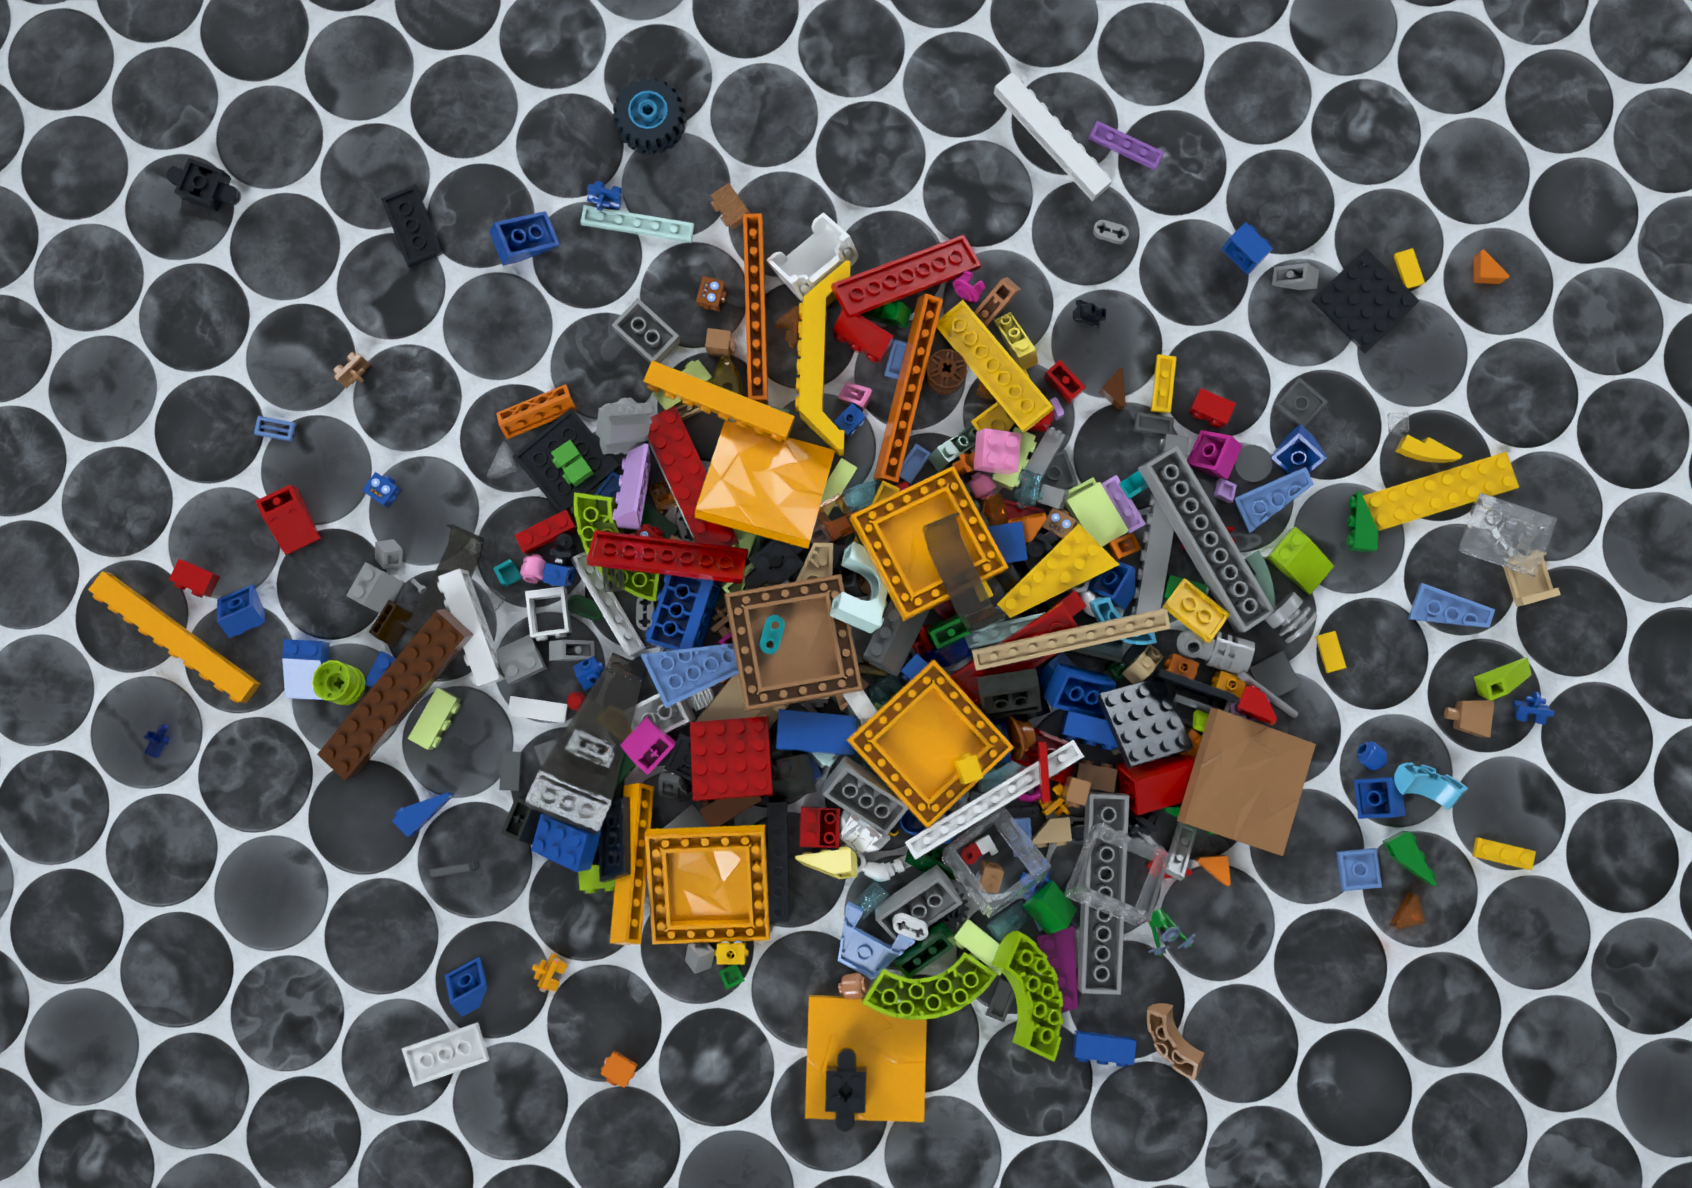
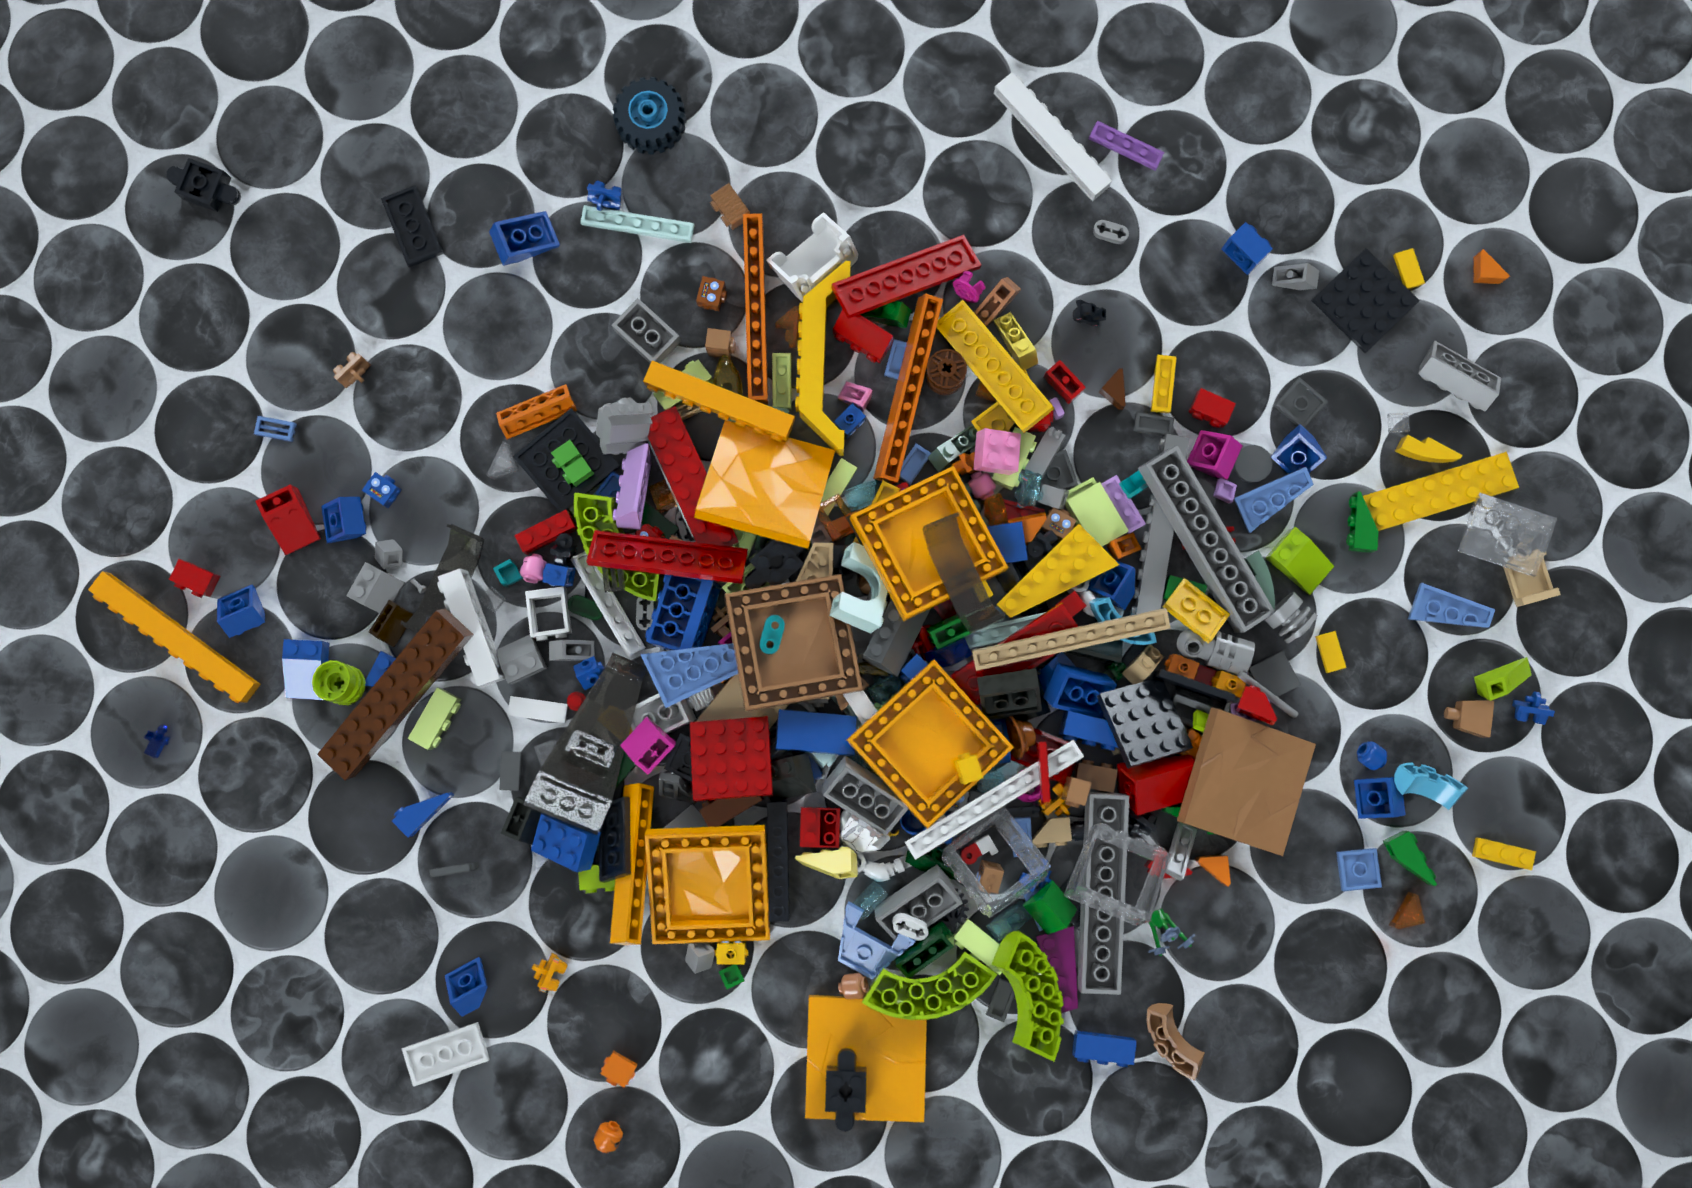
none -> blue slope [321,497,366,543]
none -> orange head [594,1121,623,1153]
none -> yellowish green tile [772,353,792,410]
none -> red tile [1194,664,1216,686]
none -> light grey slope [1418,341,1501,411]

